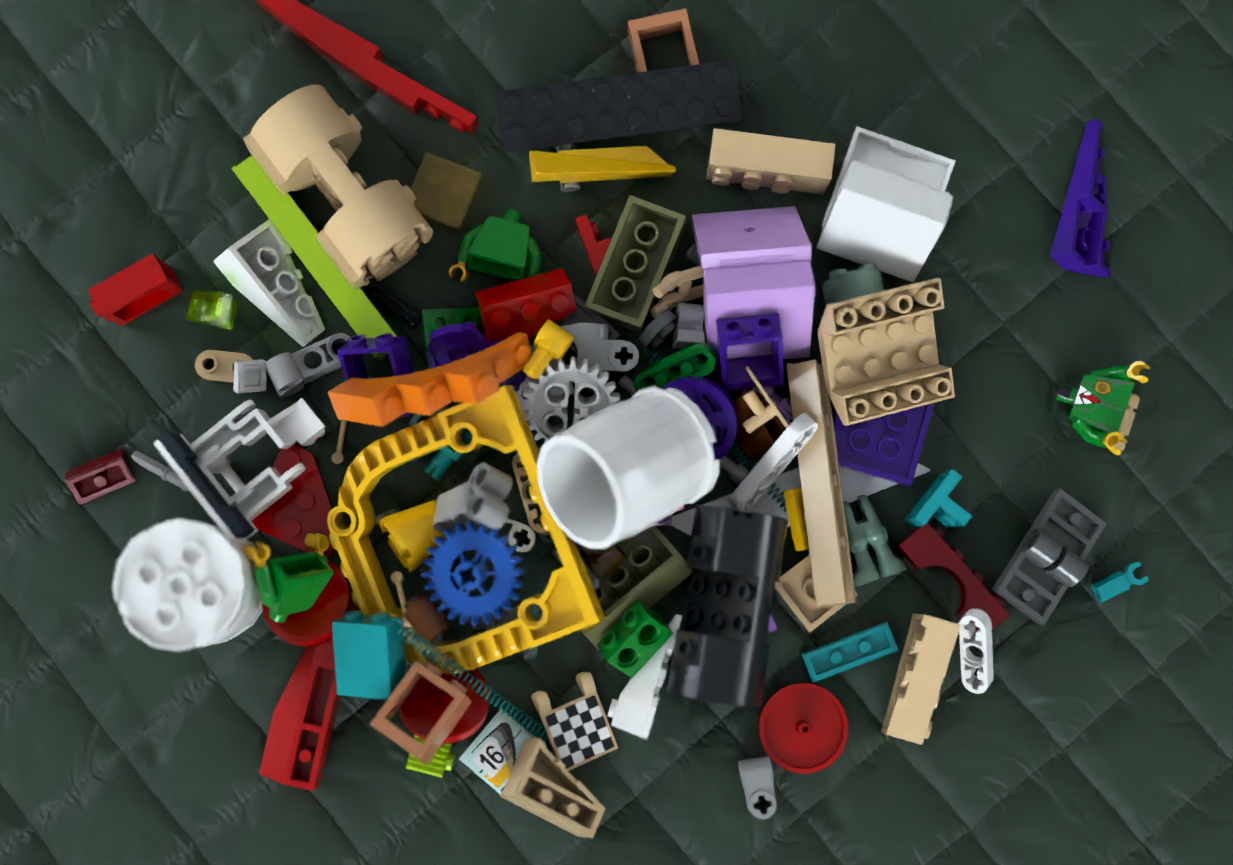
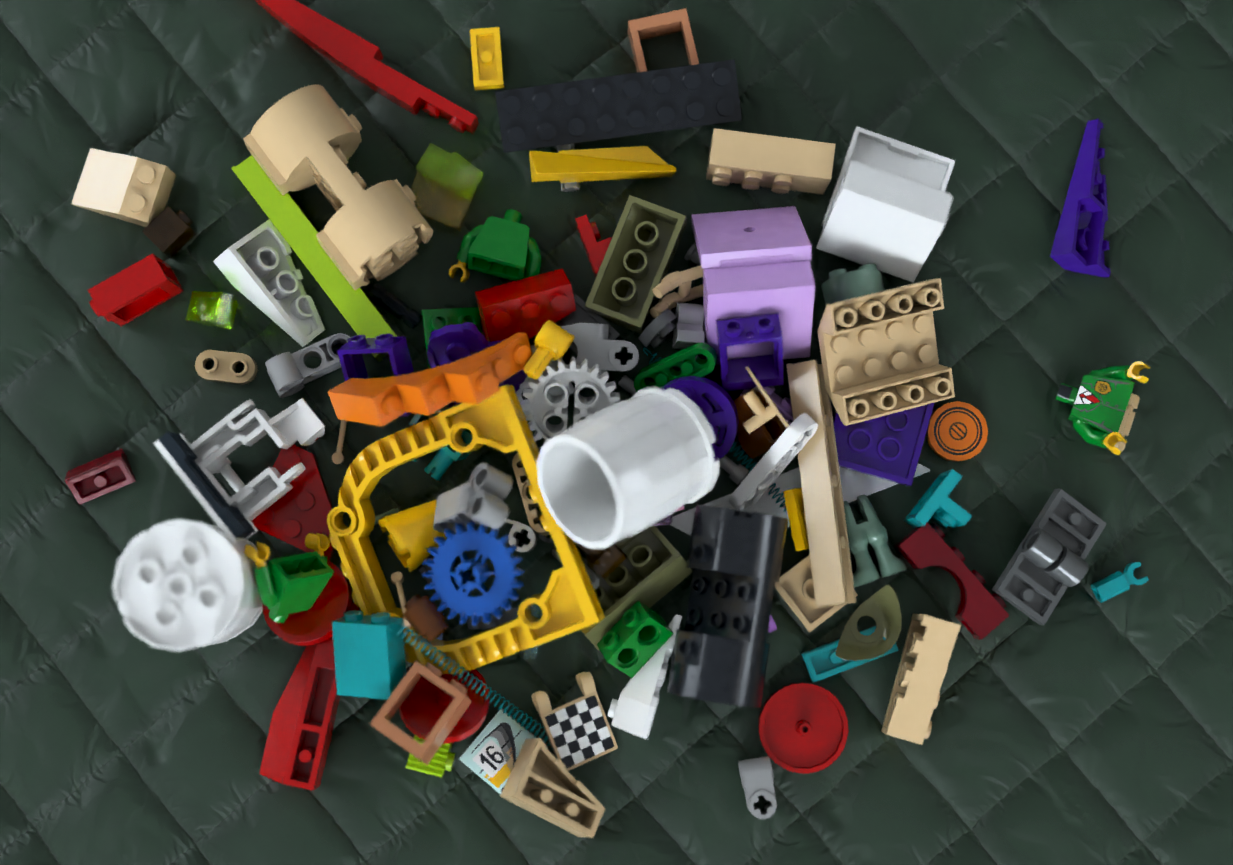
light grey piece [131,451,190,491] -> none
white tile [233,359,267,394] -> none
white beam [959,609,994,694] -> none
none -> tan slope [71,148,176,227]
none -> dark brown brick [142,206,197,258]
none -> clear neon green slope [416,142,484,200]
none -> yellow plate [470,27,504,90]
none -> olive piece [835,585,902,661]
none -> orange tile [927,401,988,462]

